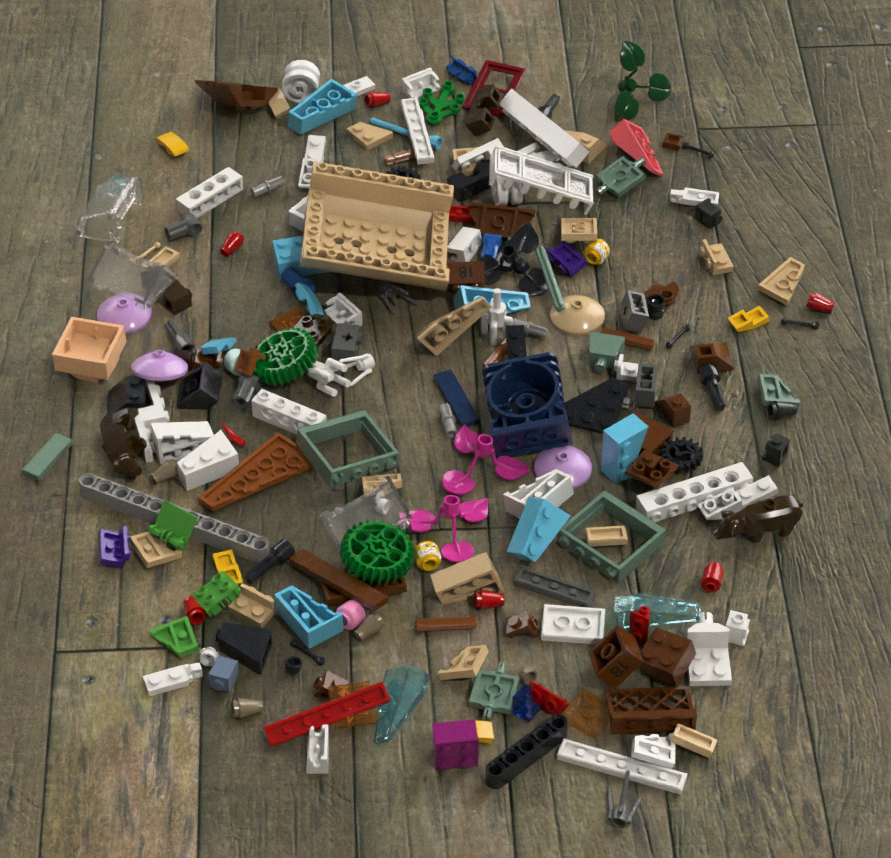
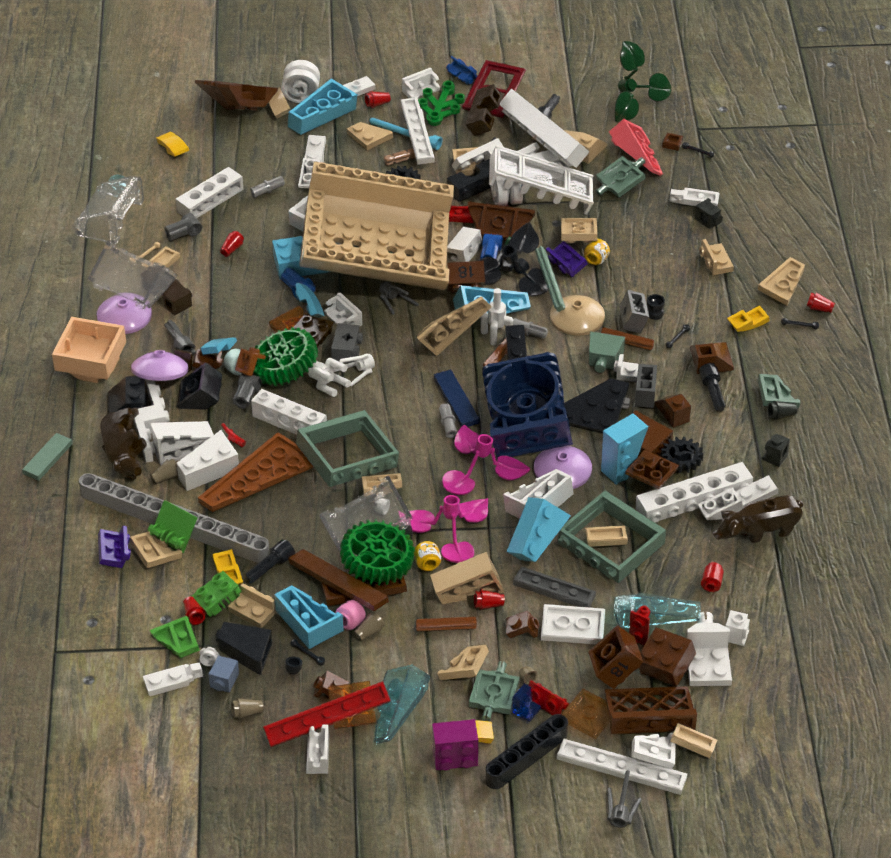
reddish brown plate [644,282,679,306] -> none

